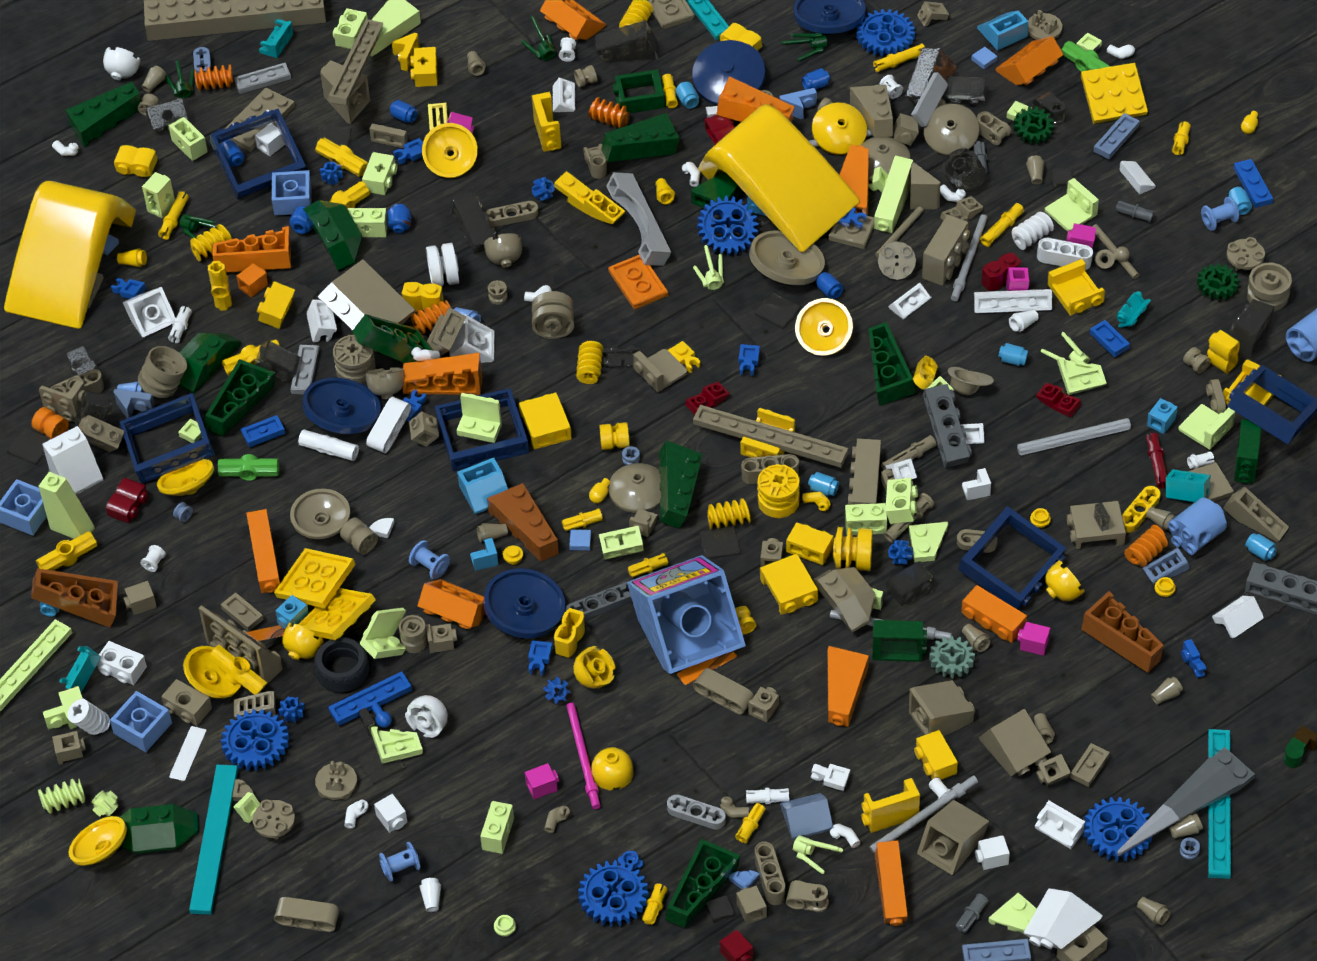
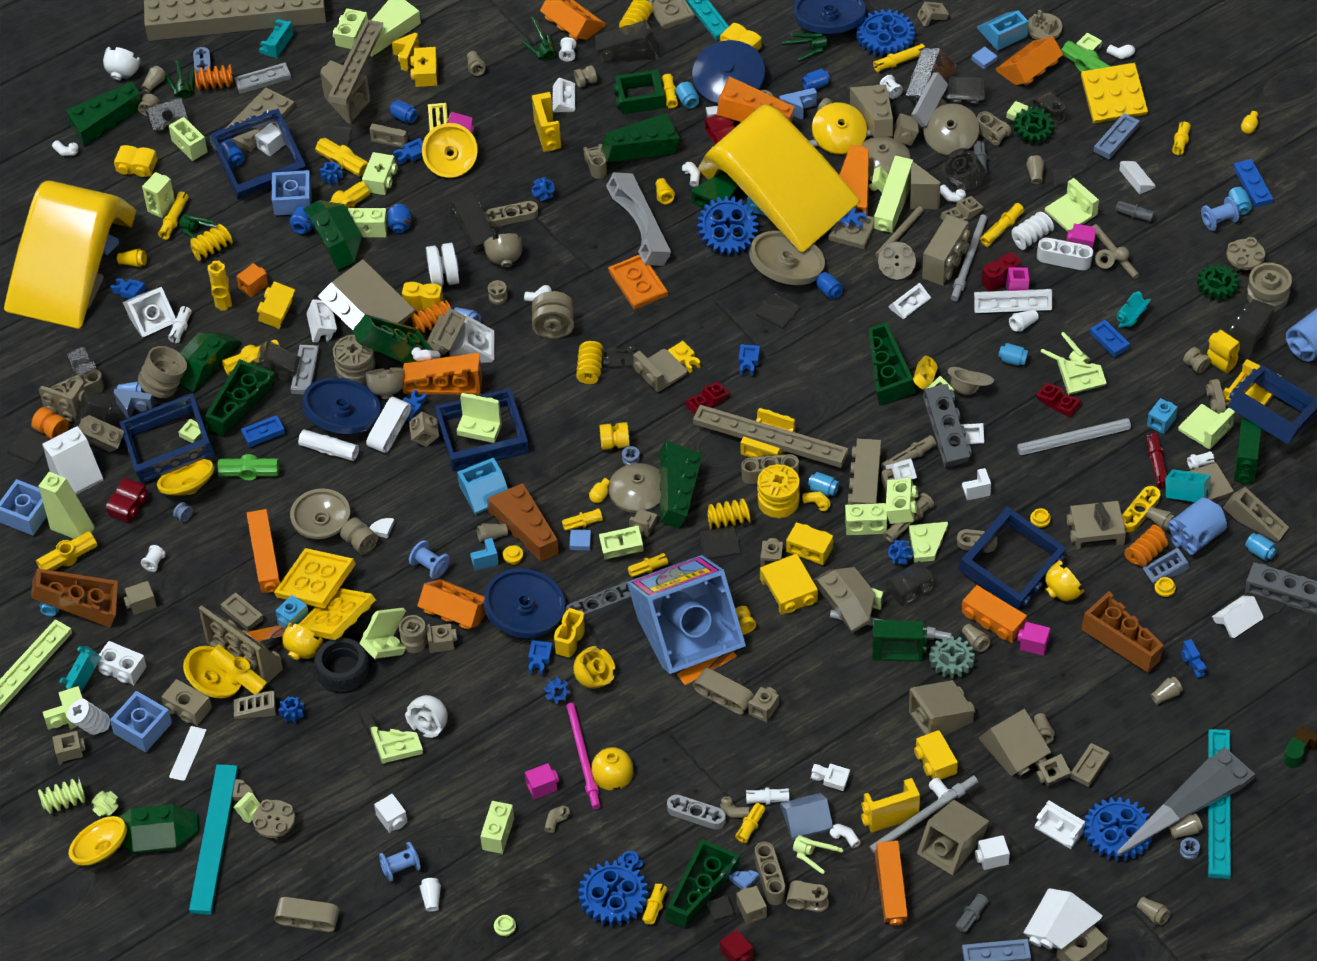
orange wedge [213,226,291,273] -> none
blue gear [221,709,289,771] -> none
dark tan plate [315,761,357,800] -> none
blue plate [328,671,412,728] -> none
white arm [344,800,368,828] -> none
yellow panel [519,393,571,450] -> none
yellow slope [554,171,625,224] -> none
orange piece [588,97,630,128] -> none
yellowish green plant [693,245,724,290] -> none
yellow dish [795,298,853,356] -> none
orange slope [828,646,869,727] -> none
yellow wheel [833,527,873,571] -> none
yellowish green wing [989,893,1037,935] -> none
yellow panel [1048,259,1105,316] -> none

